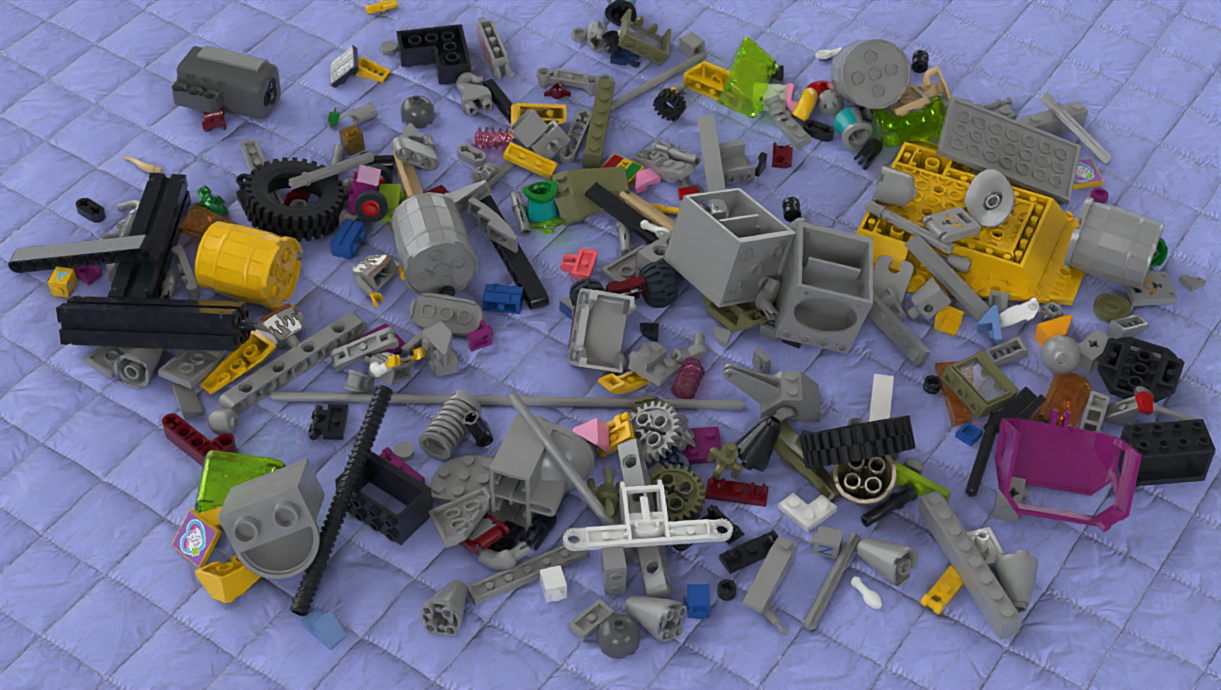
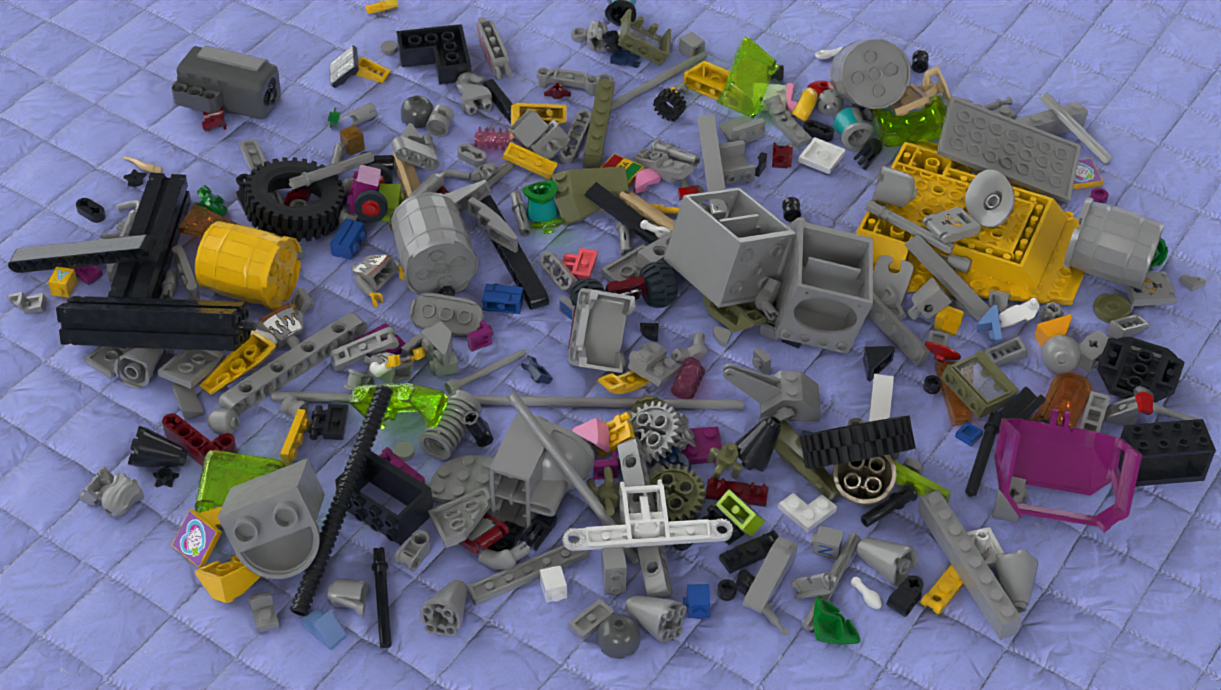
none -> light grey slope [7,292,47,314]
none -> light grey piece [80,466,114,507]
none -> light grey piece [101,473,144,518]
none -> black plate [123,169,147,187]
none -> black cone [128,426,188,467]
none -> black plate [153,467,179,488]
none -> light grey slope [248,591,280,633]
none -> yellow plate [280,409,310,467]
none -> light grey wheel [281,395,309,418]
none -> light grey tile [291,288,316,315]
none -> light grey piece [328,578,369,617]
none -> clear neon green windscreen [349,383,448,429]
none -> black axle [371,547,392,649]
none -> light grey piece [394,530,431,571]
none -> light grey piece [405,169,471,200]
none -> light grey wheel [426,104,454,137]
none -> light grey piece [444,350,526,395]
none -> dark blue plate [521,355,553,384]
none -> light grey beam [540,251,577,292]
none -> magenta bracket [593,451,621,480]
none -> lime brick [716,489,765,536]
none -> light grey bracket [719,115,765,144]
none -> black tile [735,569,755,596]
none -> light grey hinge [792,573,838,599]
none -> white plate [798,138,846,174]
none -> green brick [813,596,861,644]
none -> black slope [863,346,895,382]
none -> black piece [886,575,924,617]
none -> red dish [924,341,961,363]
none -> light grey plate [928,330,949,346]

